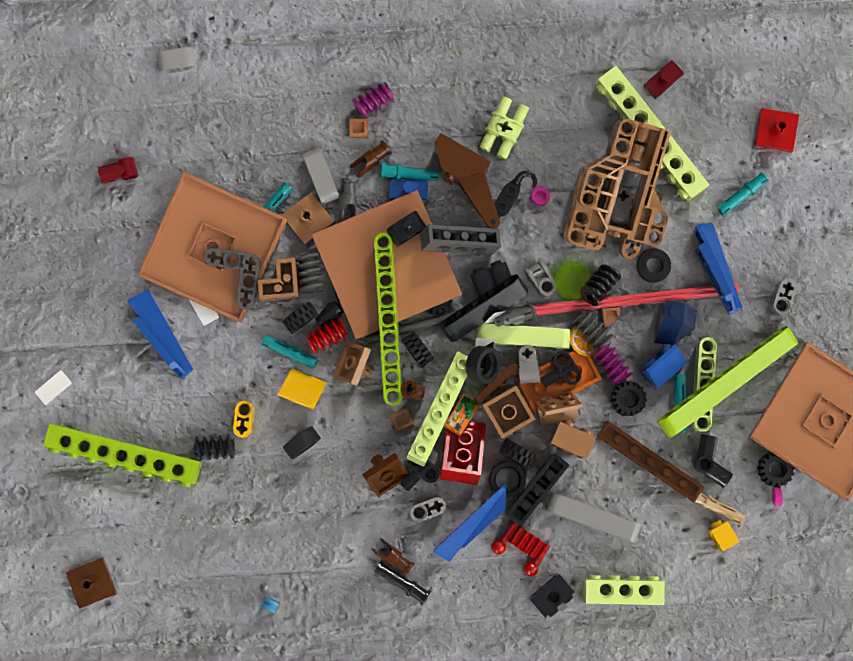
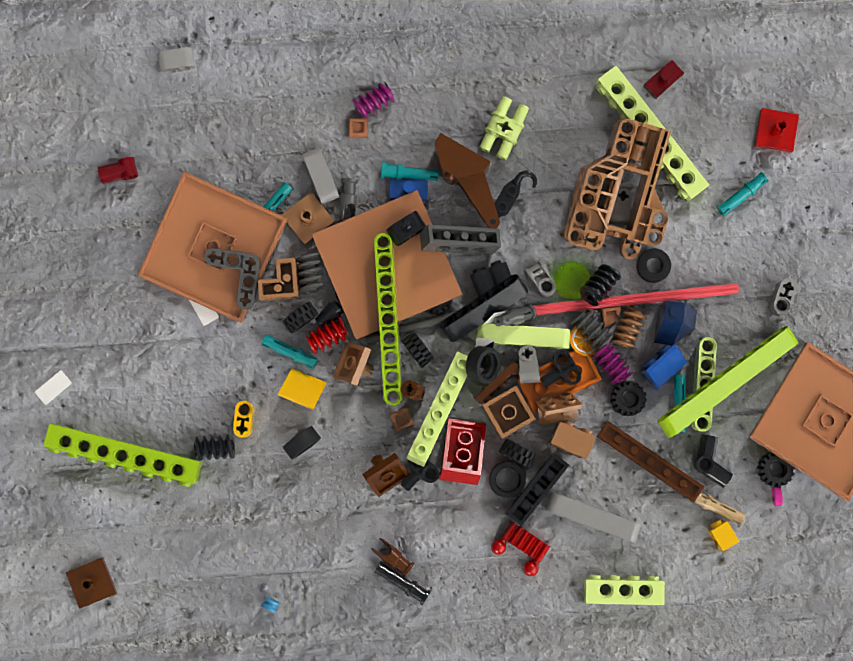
blue wedge [127,290,193,380] -> none
reddish brown piece [350,140,393,178] -> none
light grey beam [410,497,446,522] -> none
blue wedge [433,483,507,562] -> none
tile [444,394,480,436] -> none
black brick [529,573,574,618] -> none
dark pink tile [531,186,550,206] -> none
blue wedge [693,223,742,315] -> none
none -> medium nougat piece [611,306,647,349]

